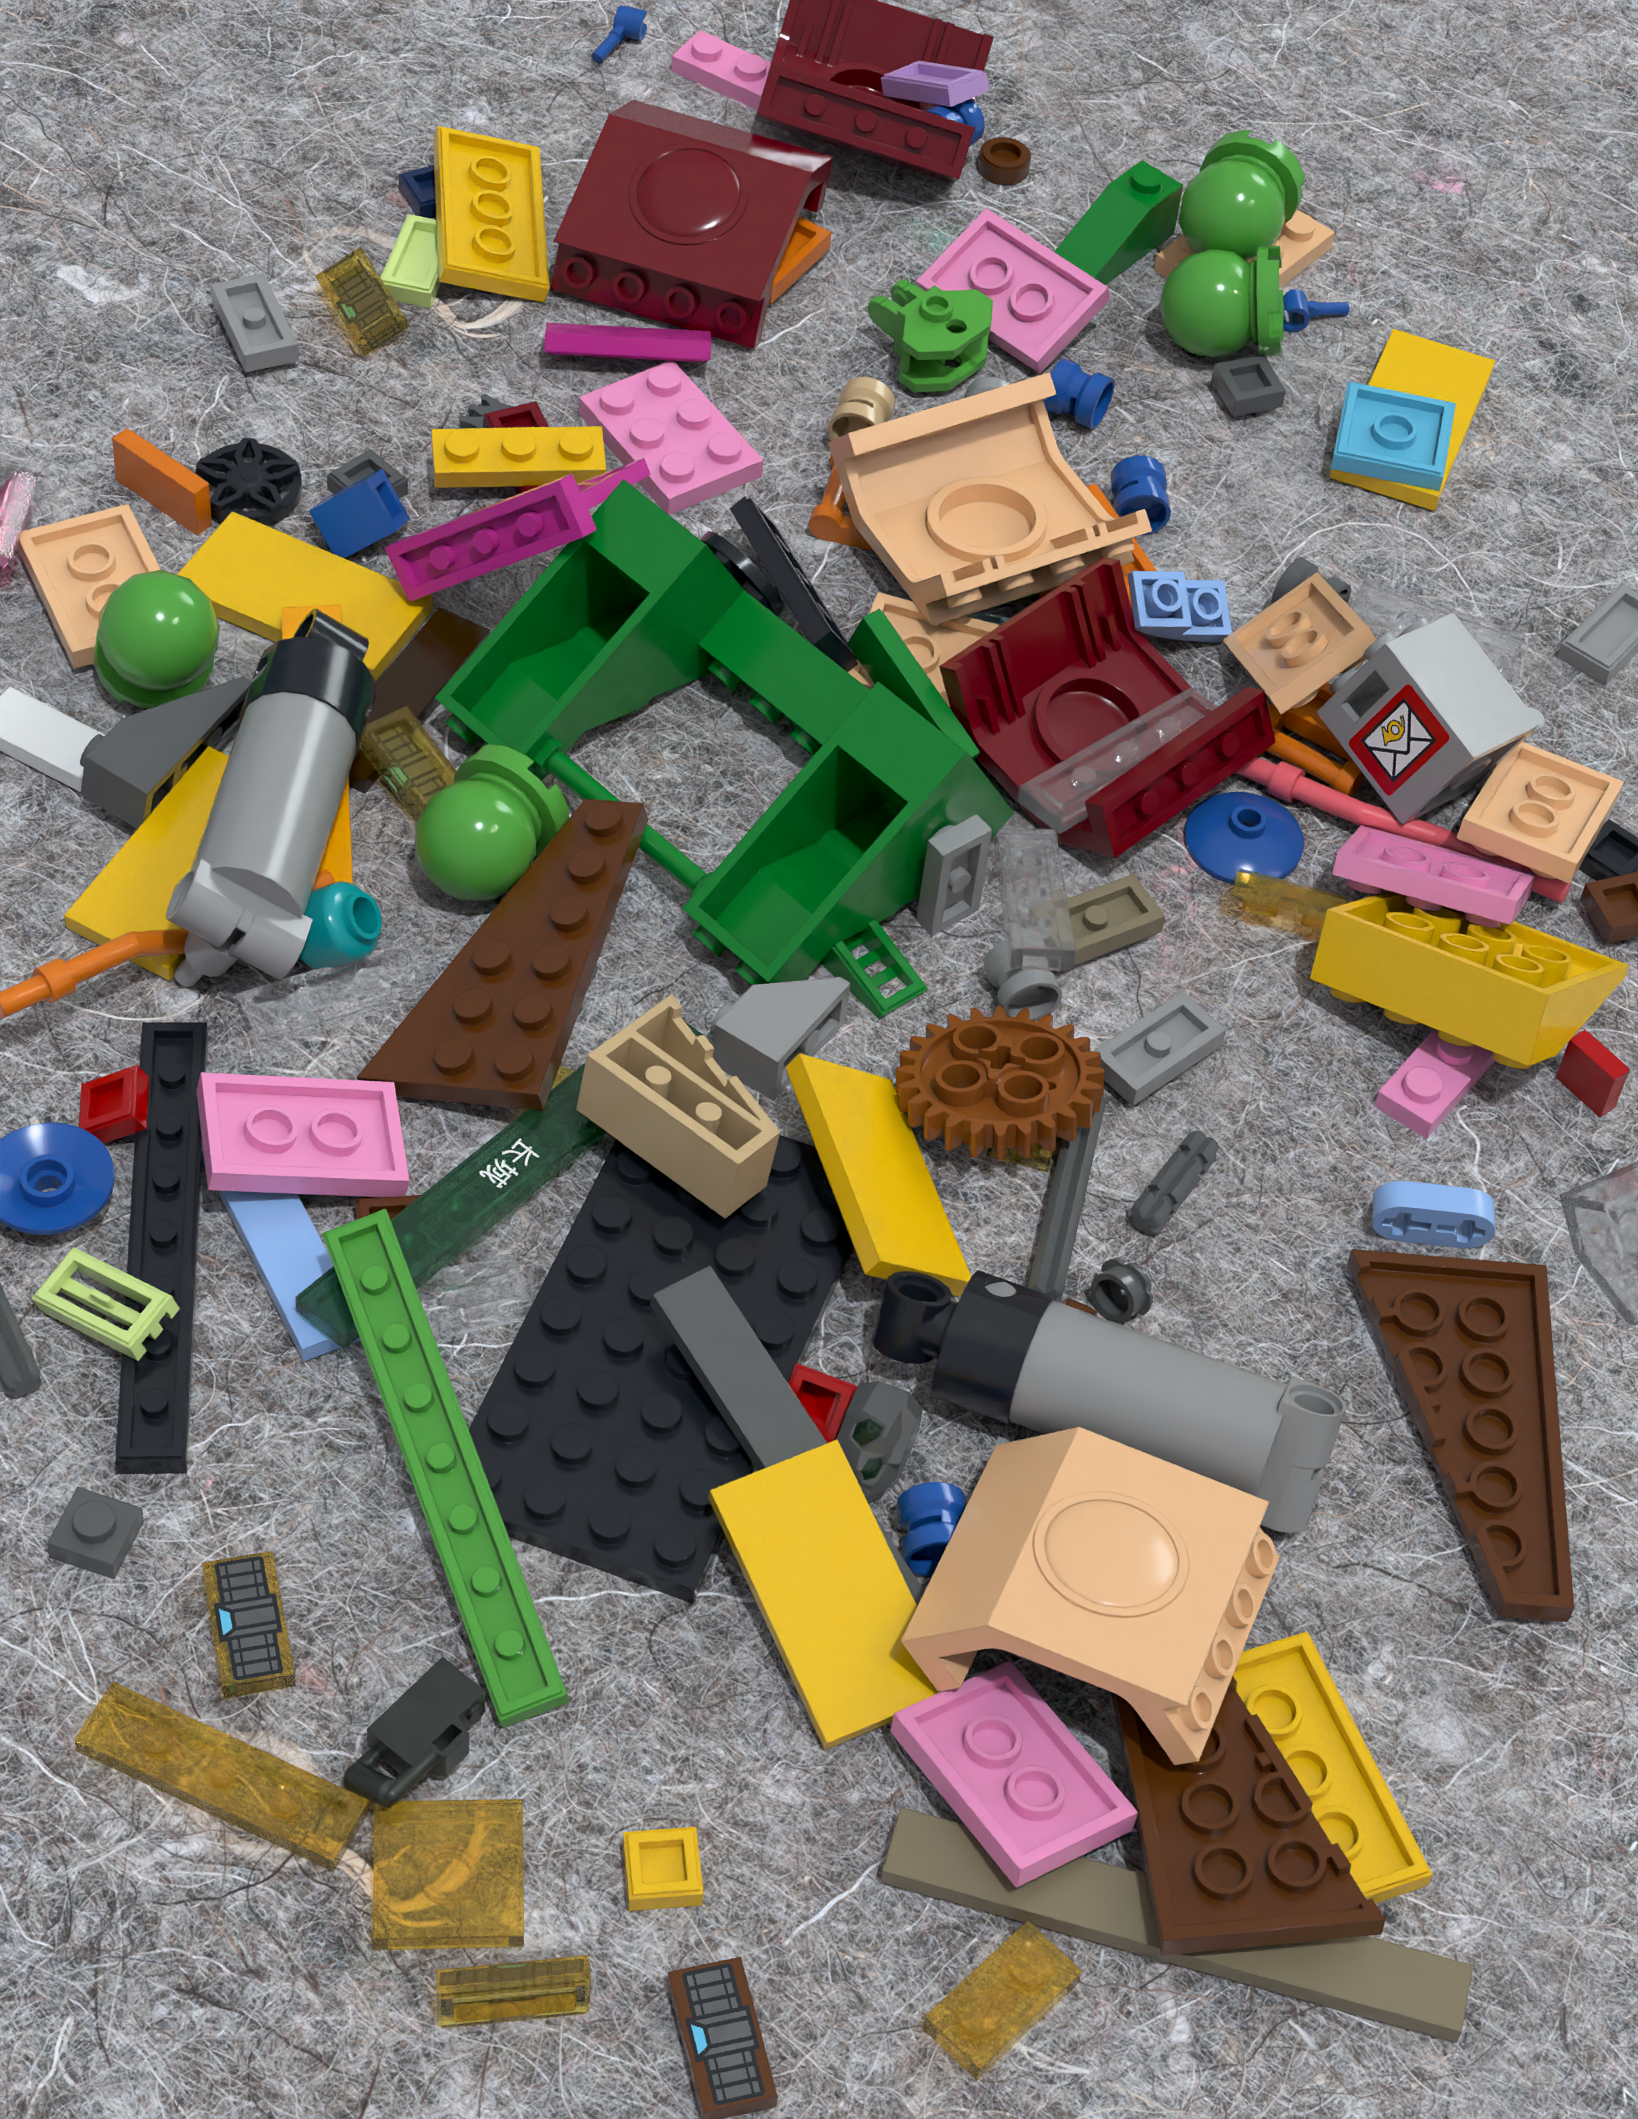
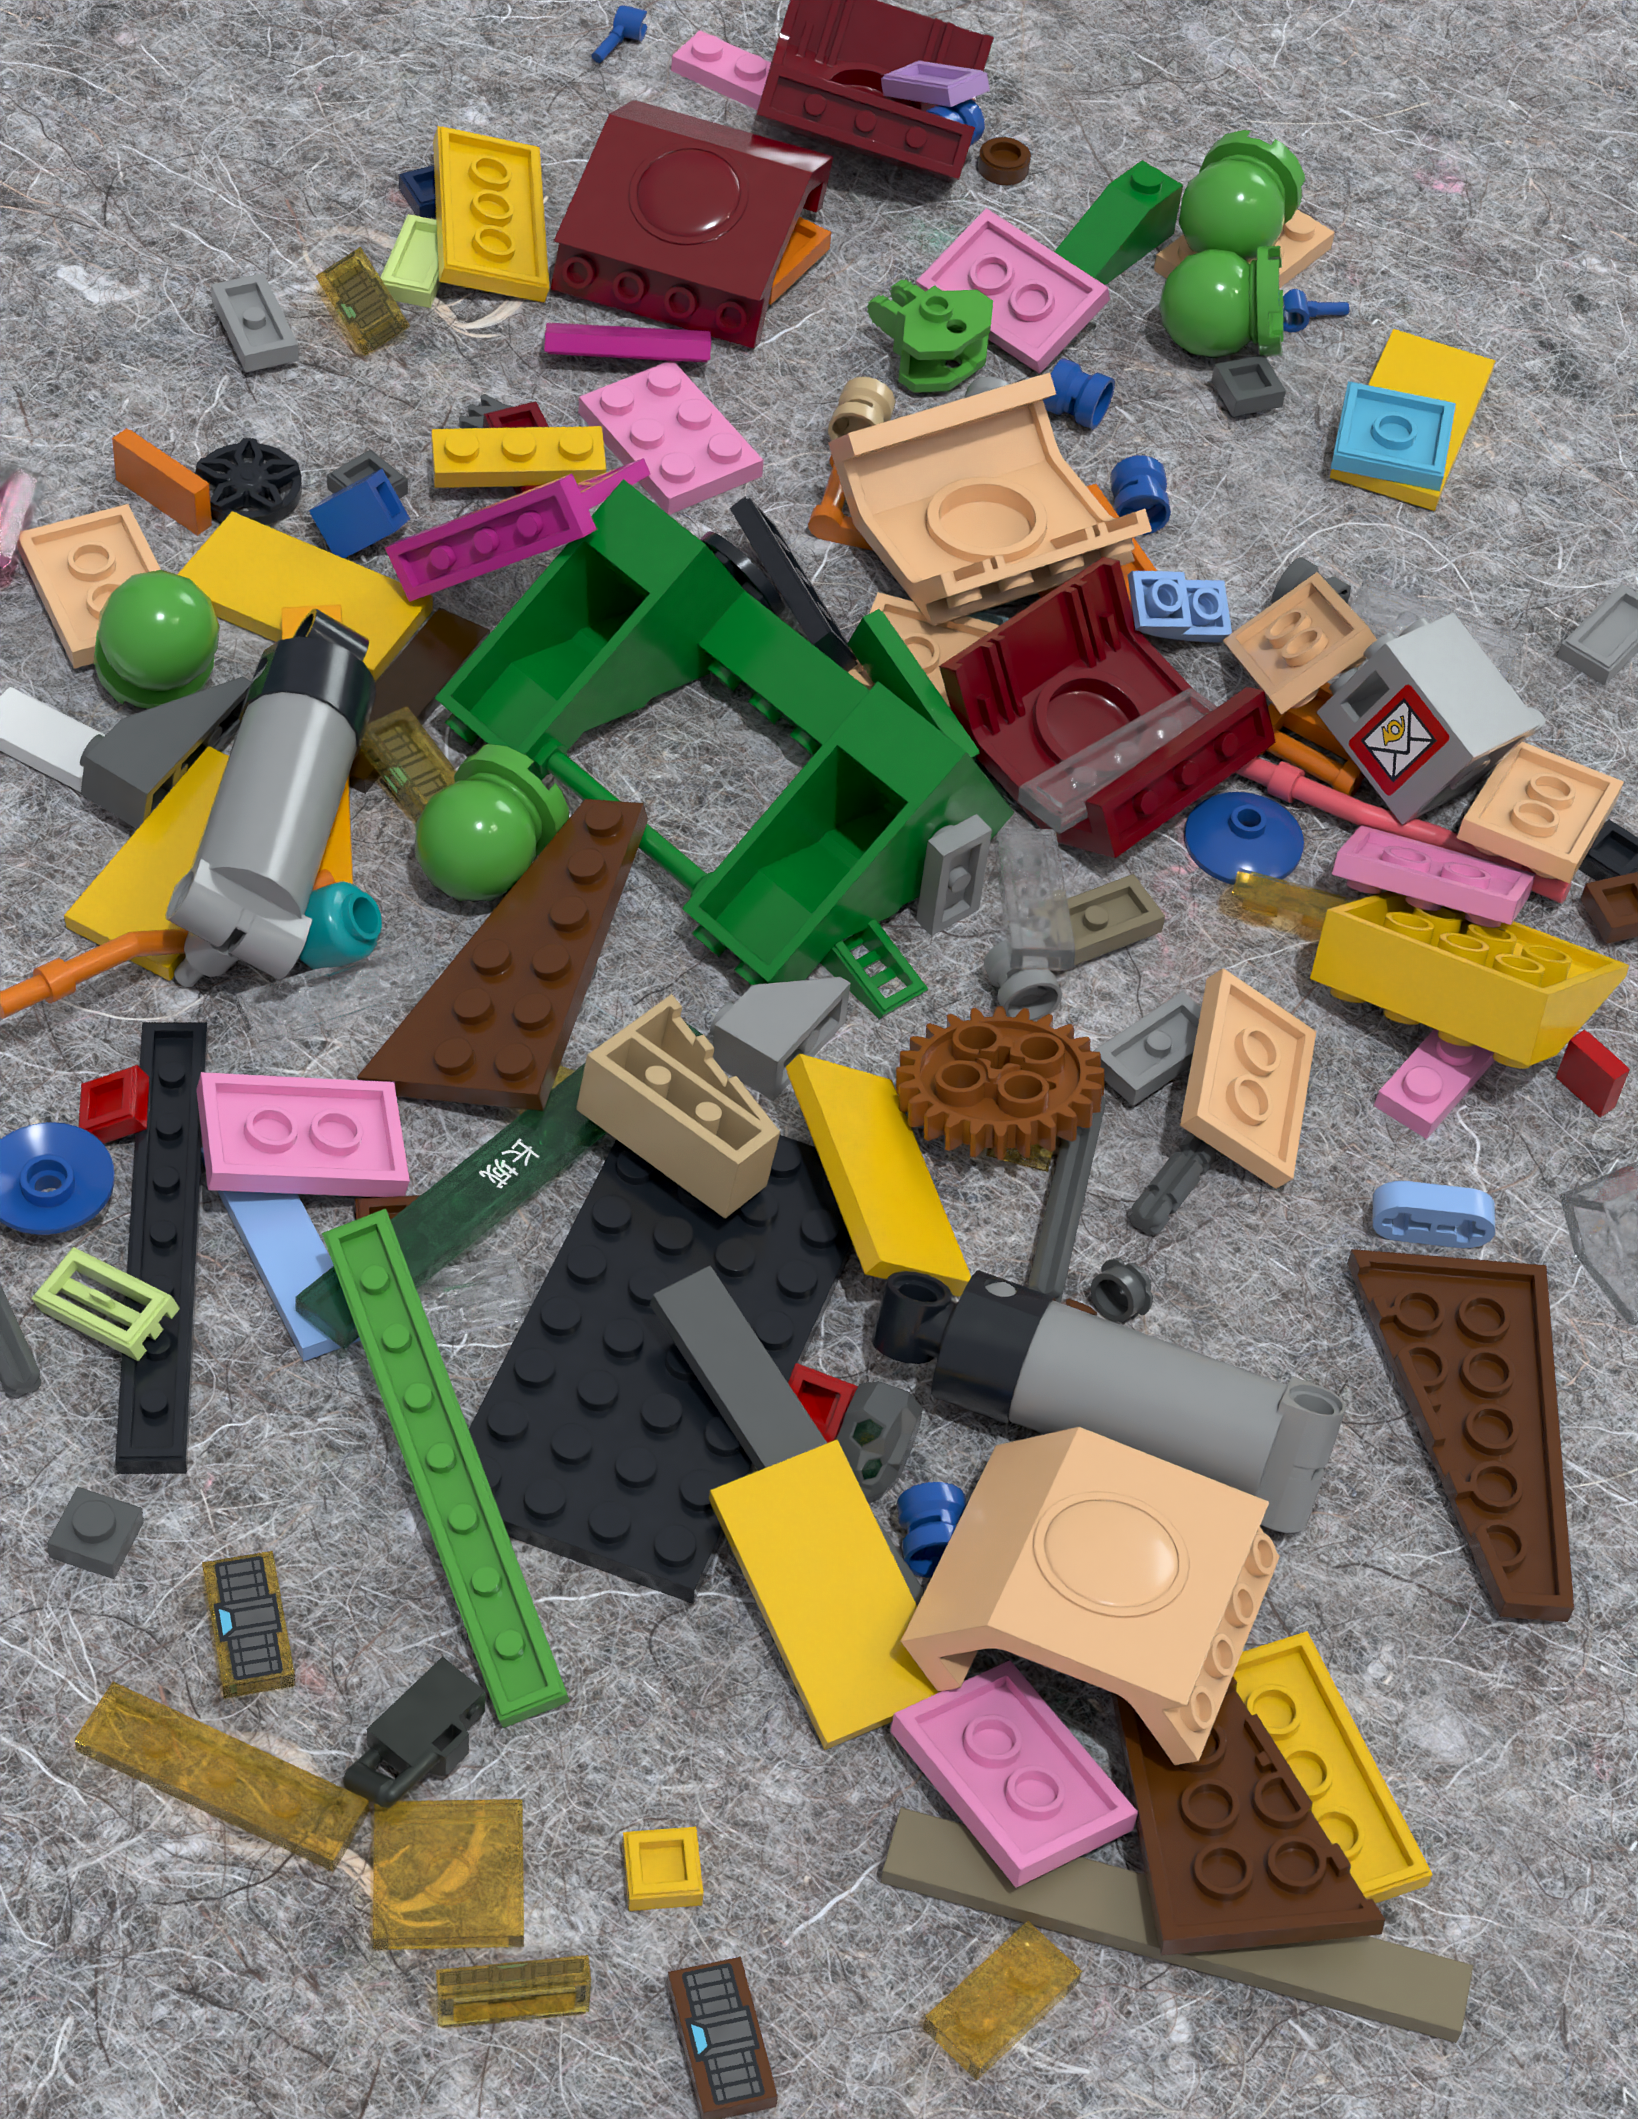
none -> light nougat plate [1180,968,1316,1189]

